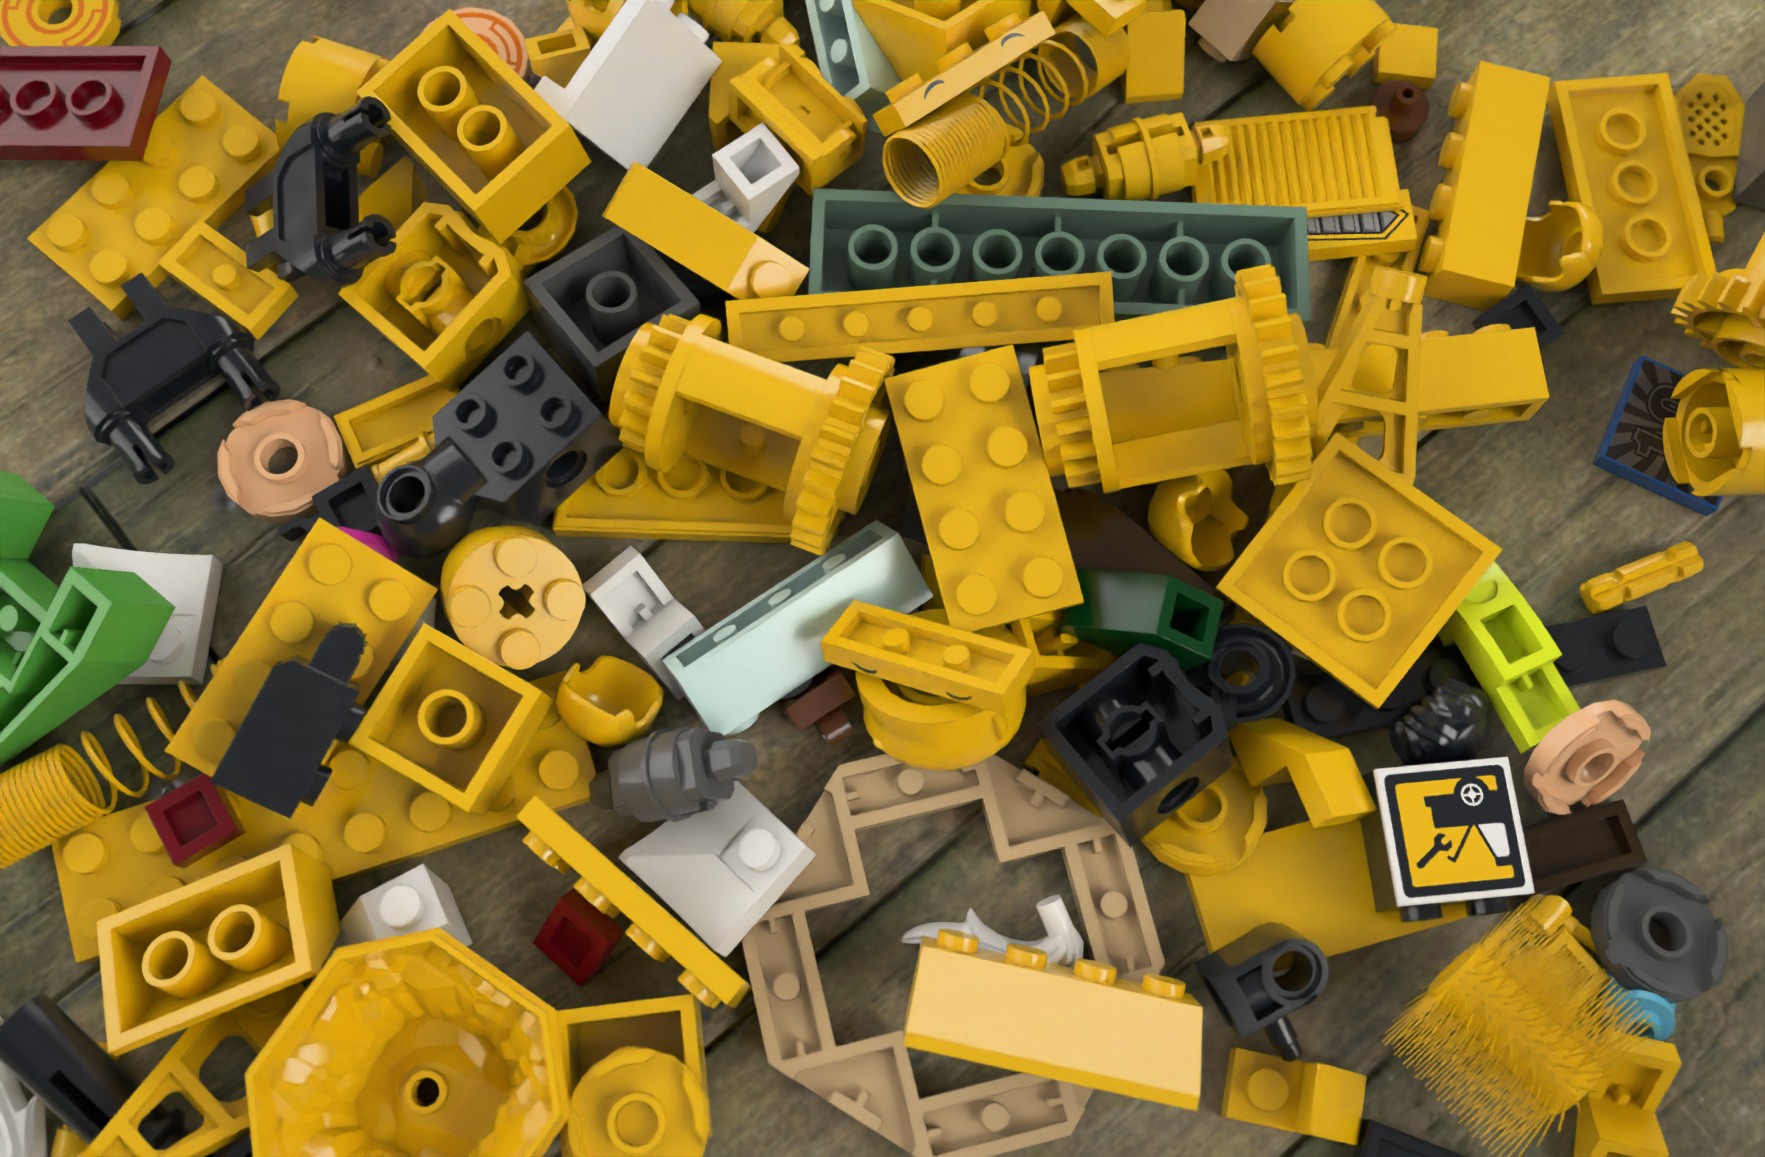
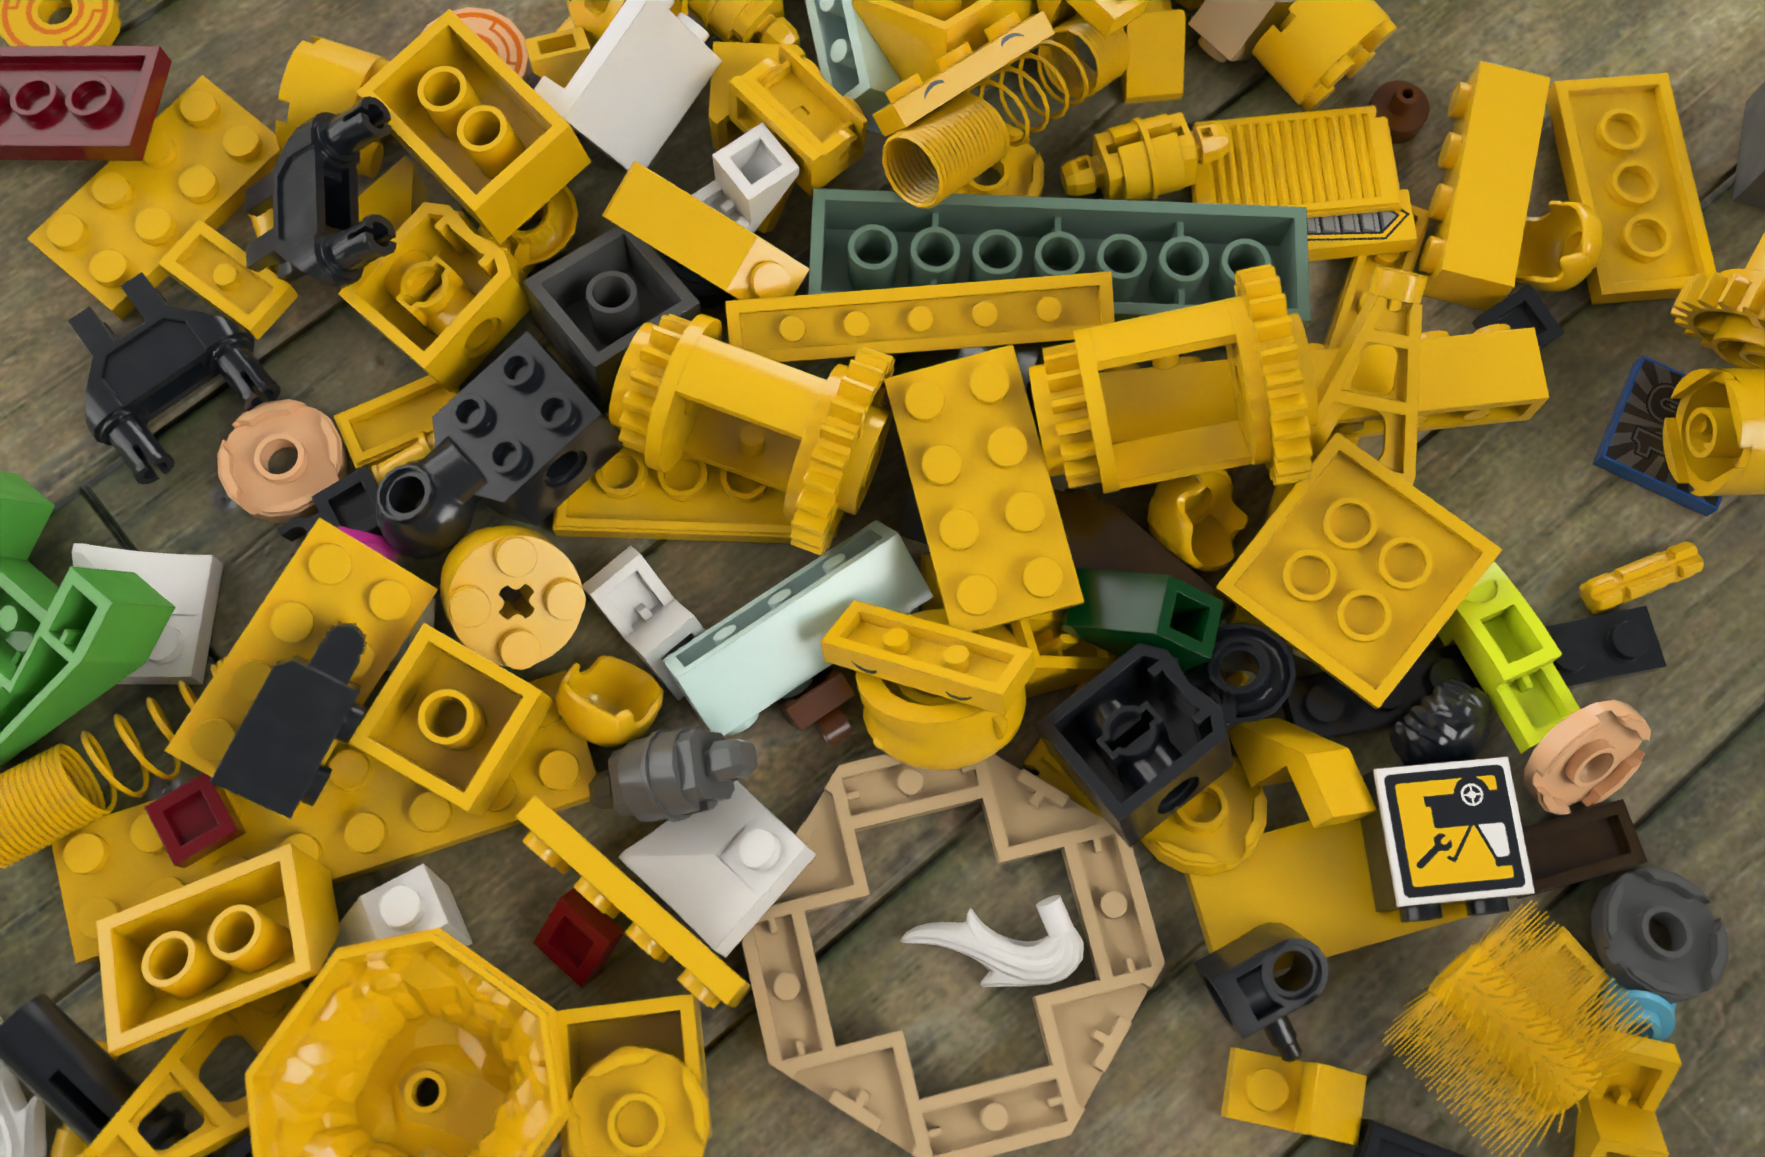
yellow slope [904,929,1203,1111] -> none
yellow tile [1372,23,1438,90] -> none
yellow hand [1516,894,1598,954] -> none
yellow piece [1674,73,1745,242] -> none

